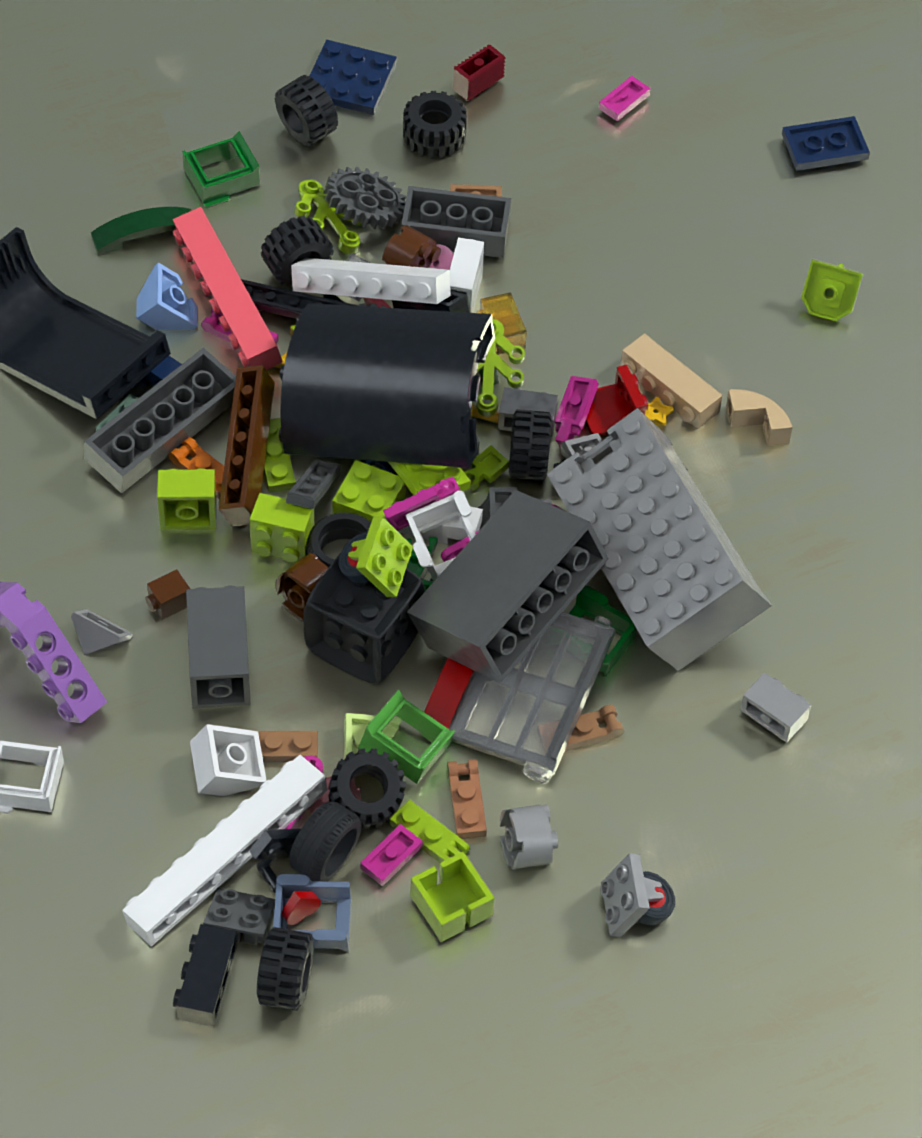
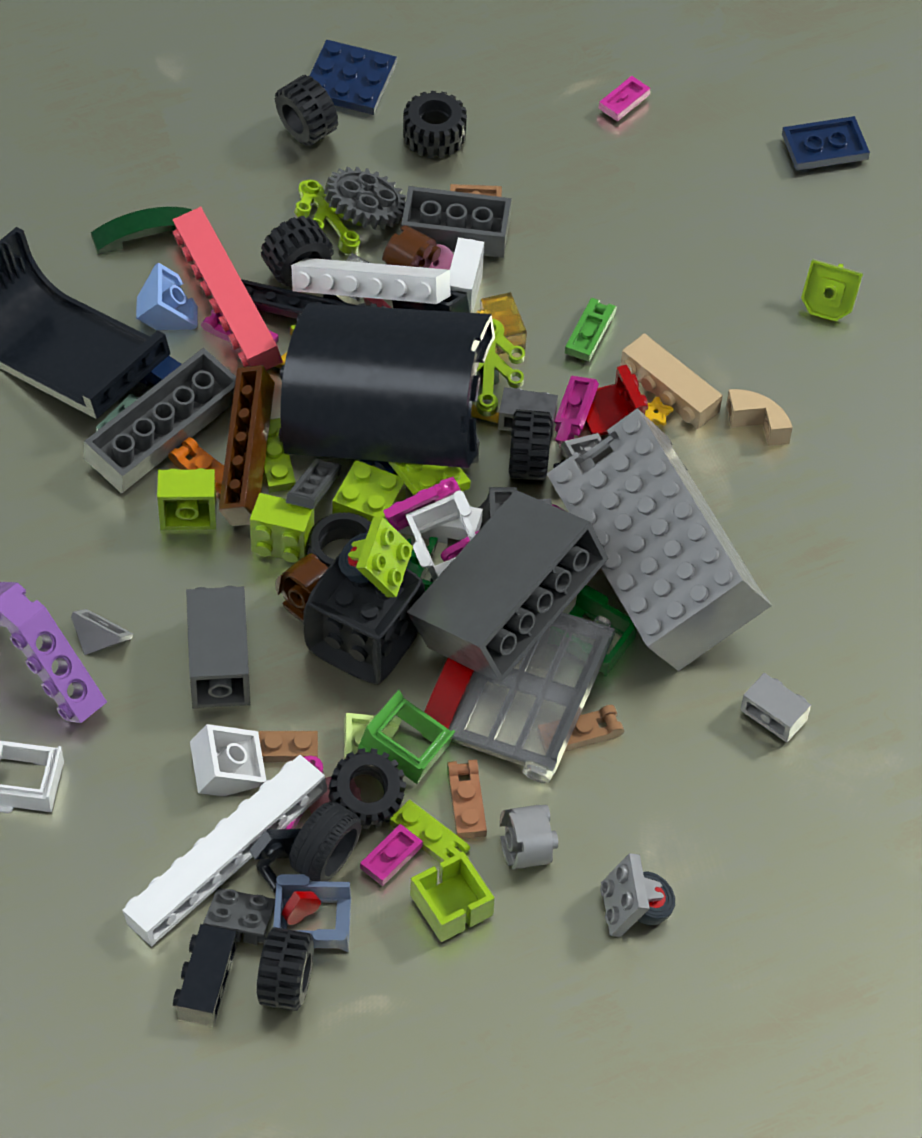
reddish brown brick [145,569,190,620] -> none
green piece [182,131,260,208] -> none
dark red brick [453,45,506,101] -> none
lime plate [464,445,509,491] -> none
none -> bright green plate [565,298,617,362]

